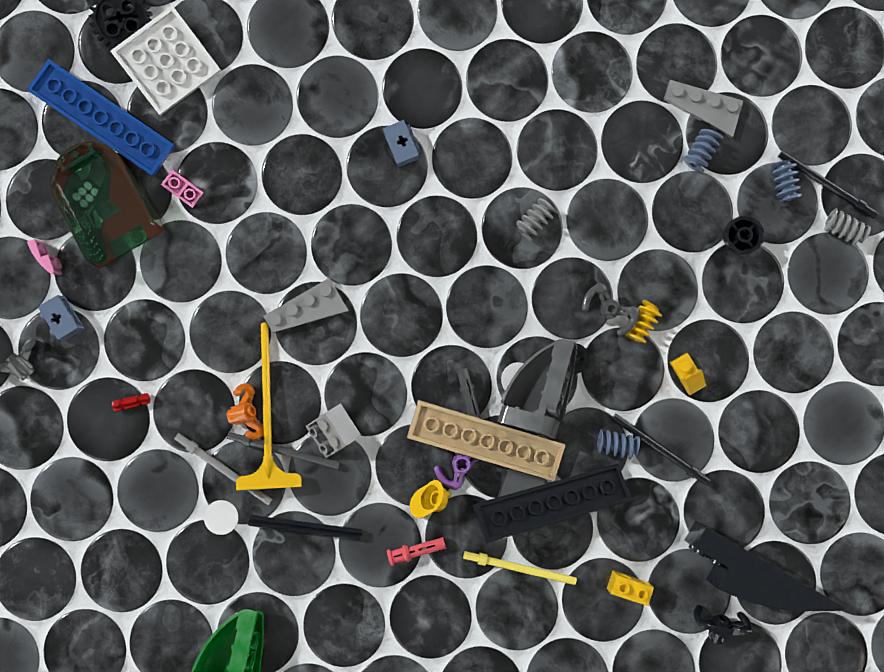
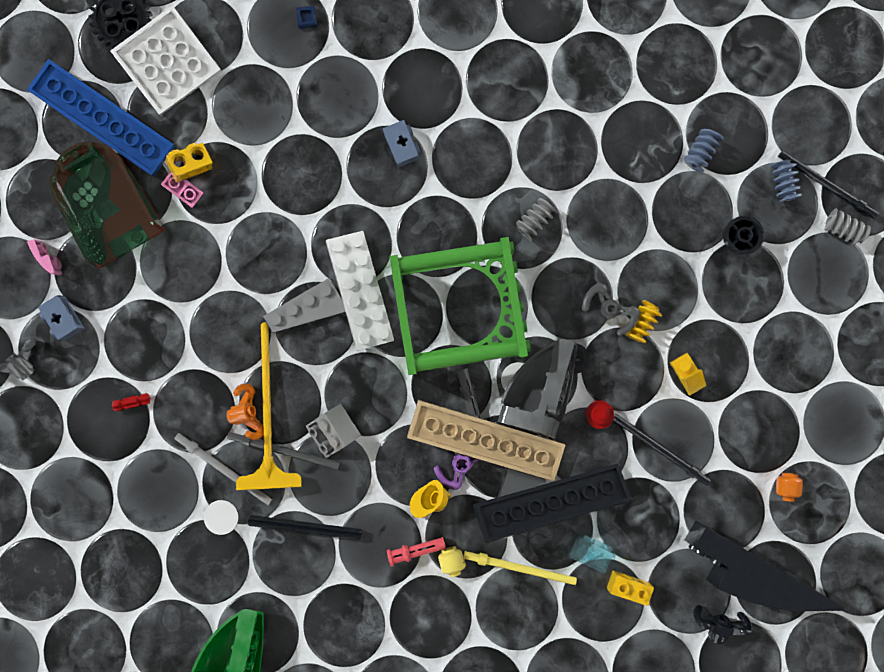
sand blue piece [597,429,640,460] -> none
light grey wing [664,80,743,138] -> none
none -> yellow brick [166,142,213,183]
none -> dark blue tile [296,6,317,29]
none -> white plate [326,231,394,351]
none -> bright green arch [389,237,531,375]
none -> light yellow head [438,546,466,577]
none -> clear light blue bracket [569,535,616,574]
none -> red plate [585,401,614,429]
none -> orange head [776,473,803,502]

